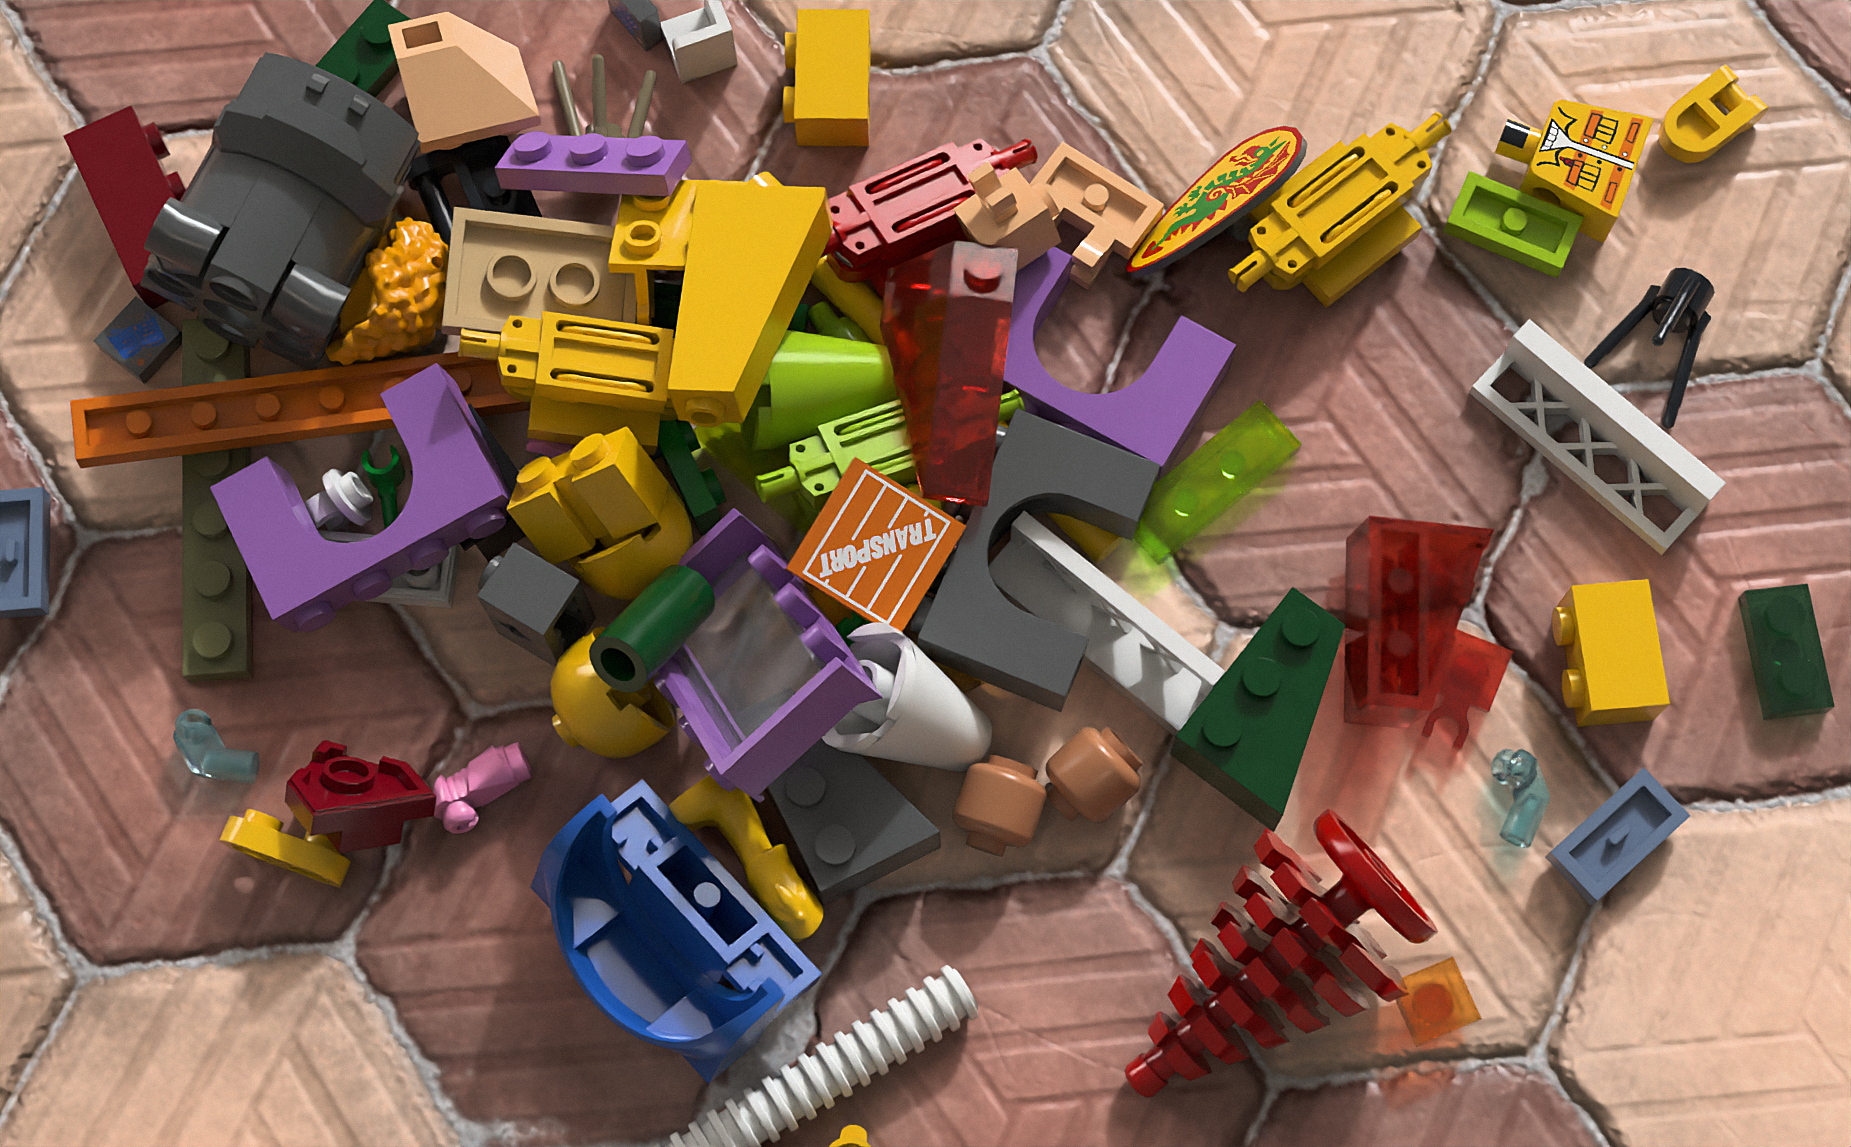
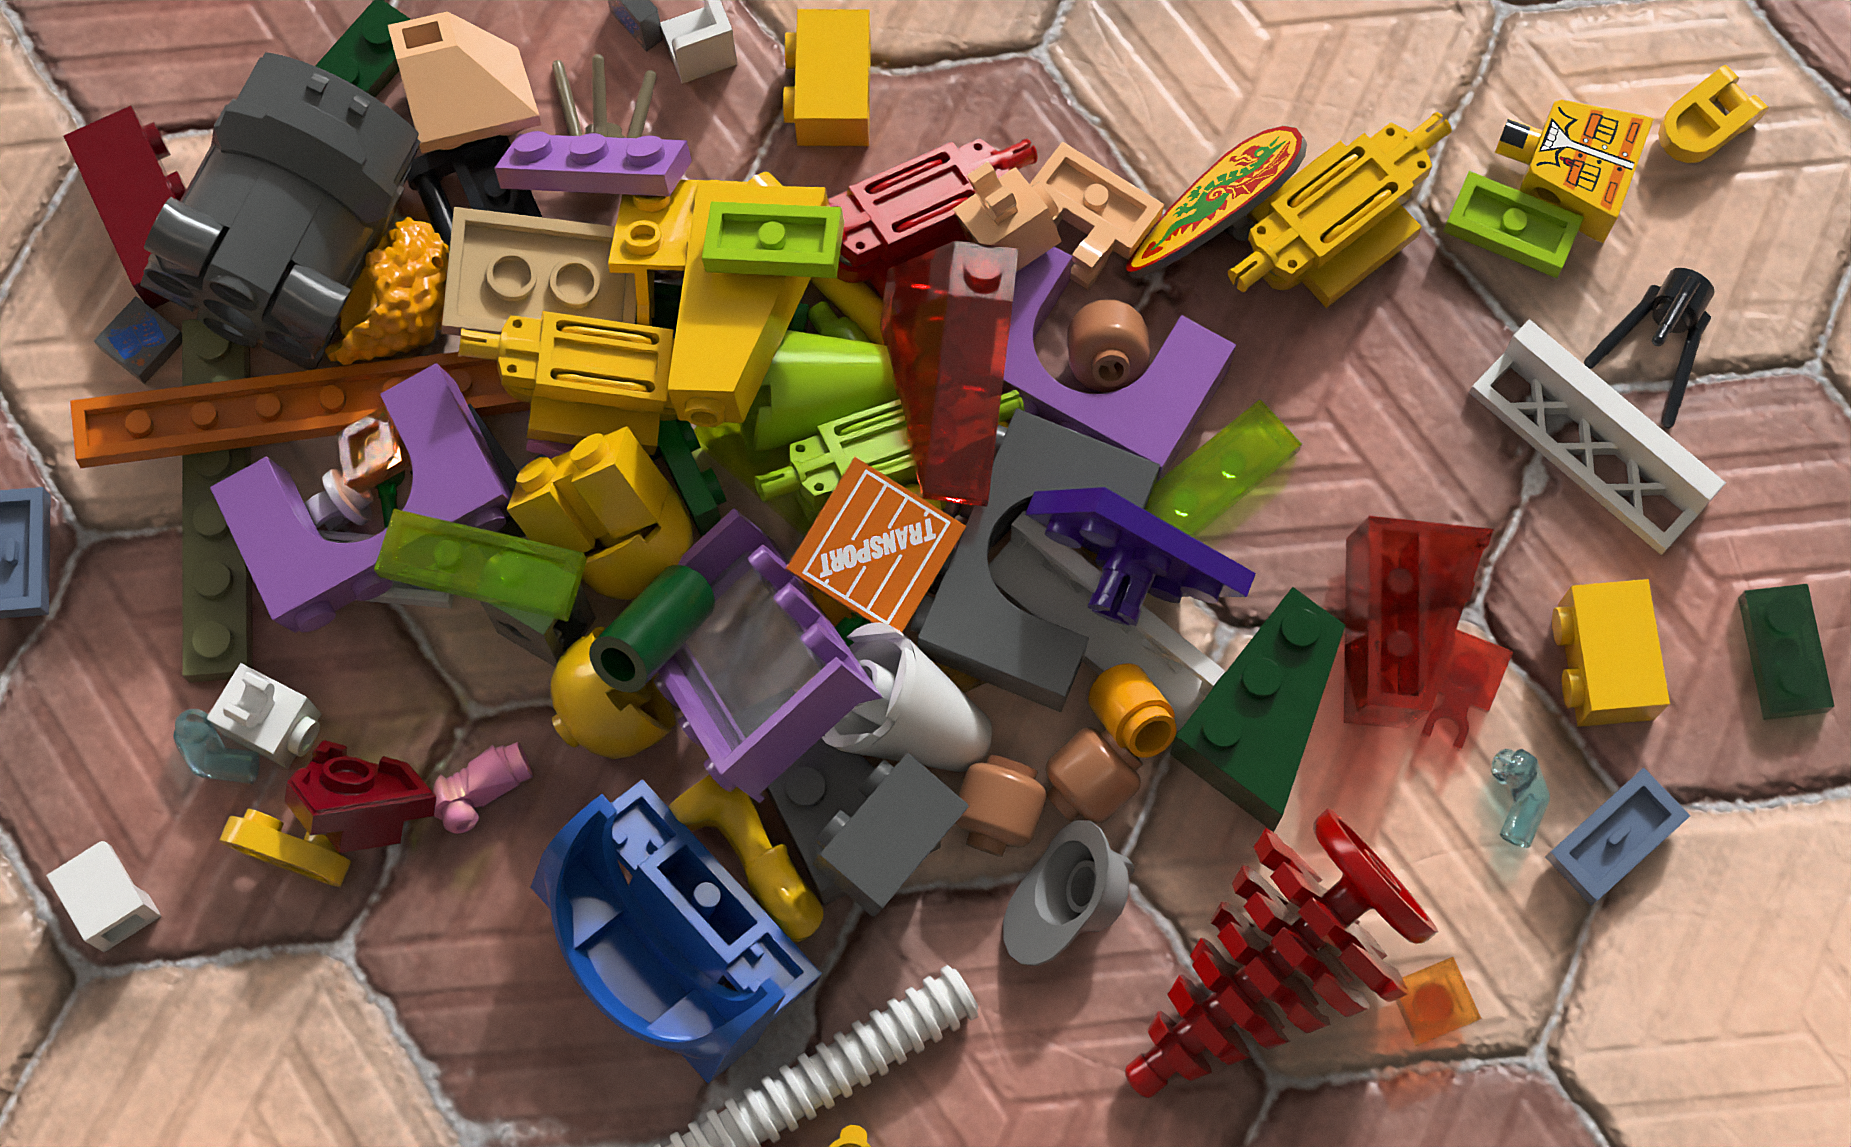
none -> white panel [46,841,161,952]
none -> white brick [206,663,321,769]
none -> clear orange plate [336,405,411,494]
none -> clear neon green tile [374,509,587,621]
none -> lime plate [702,201,844,278]
none -> dark grey brick [812,752,969,917]
none -> light grey piece [1003,820,1135,966]
none -> dark purple plate [1025,487,1256,626]
none -> nougat head [1067,300,1150,393]
none -> light orange brick [1088,663,1177,758]

